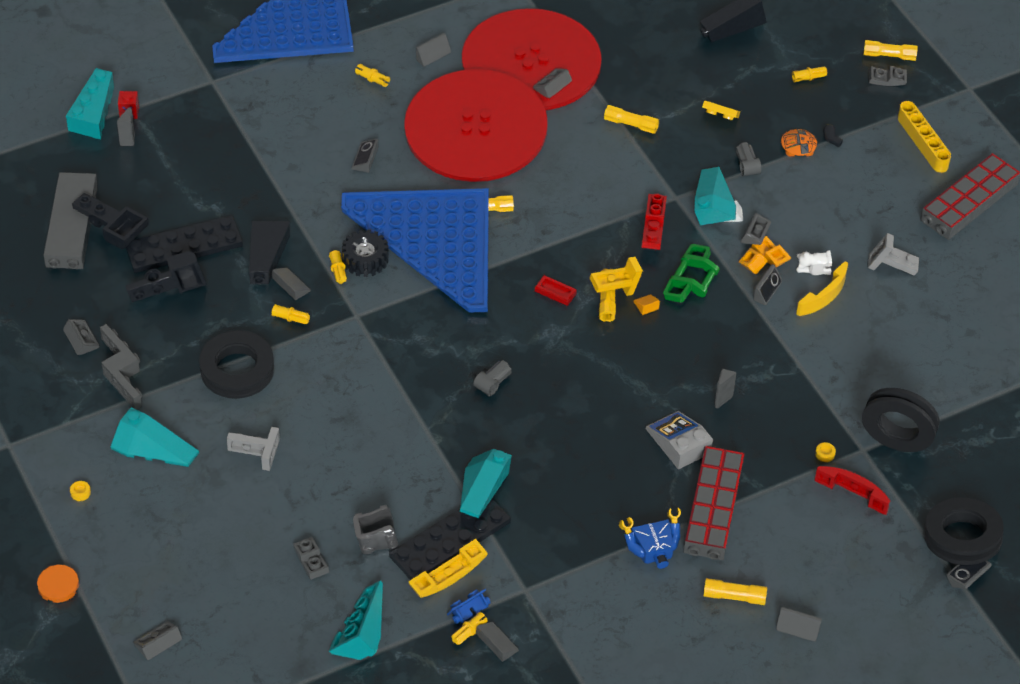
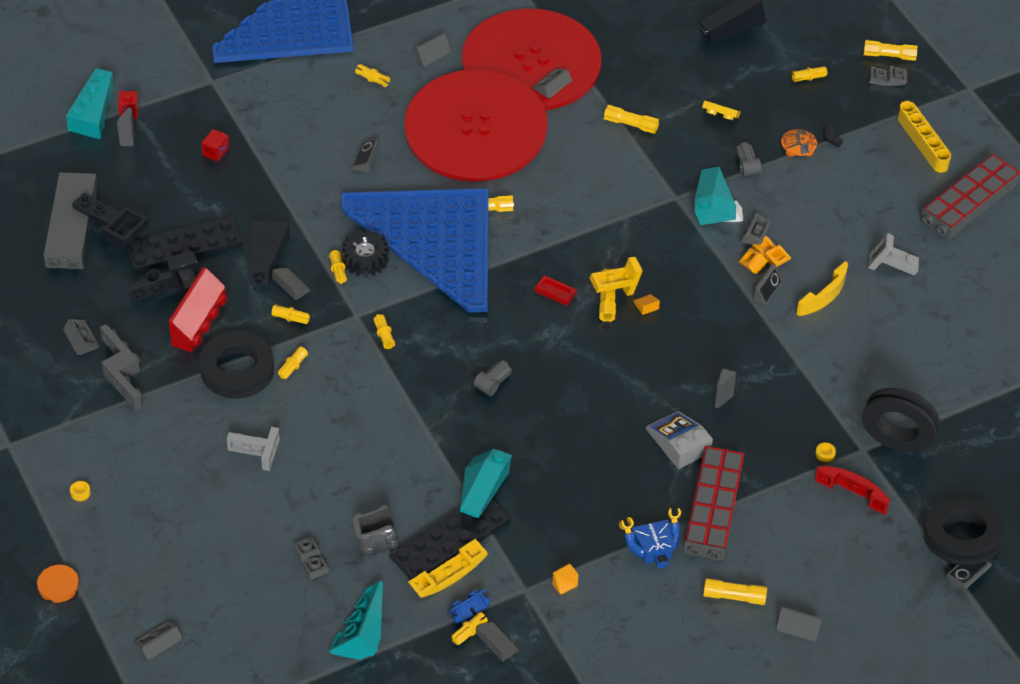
teal wedge [110,407,199,467] -> none
red slope [642,194,667,250] -> none
green bar [663,244,720,303] -> none
white animal [796,250,832,275] -> none
none -> slope [169,267,227,353]
none -> red brick [201,129,229,162]
none -> yellow axle [278,347,308,379]
none -> yellow axle [373,314,395,349]
none -> light orange slope [552,564,578,594]

